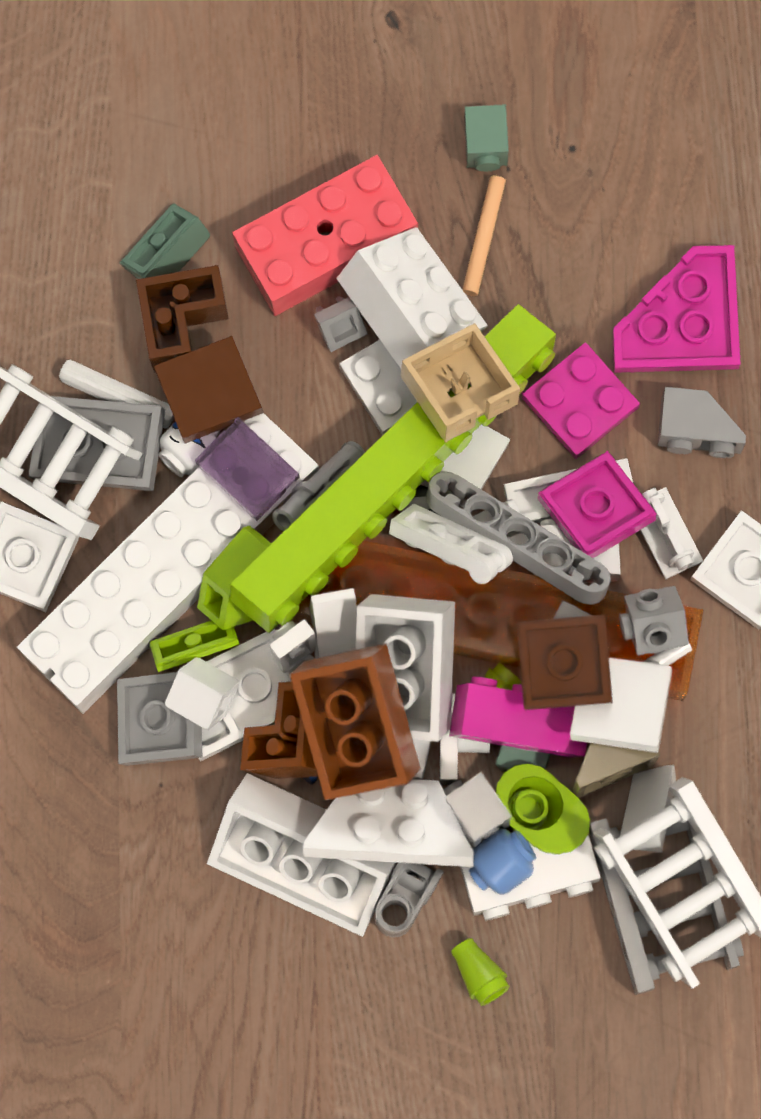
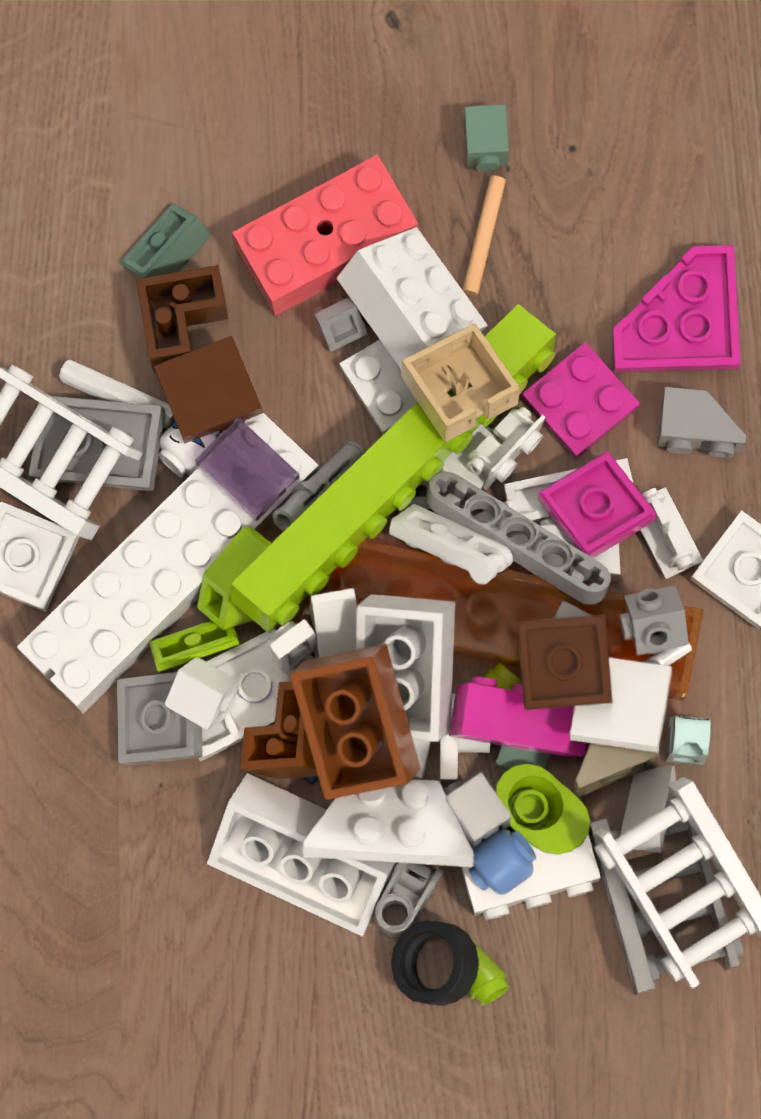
none -> black tyre [391,920,479,1006]
none -> white hinge [467,407,546,490]
none -> light aqua leg [665,716,711,765]

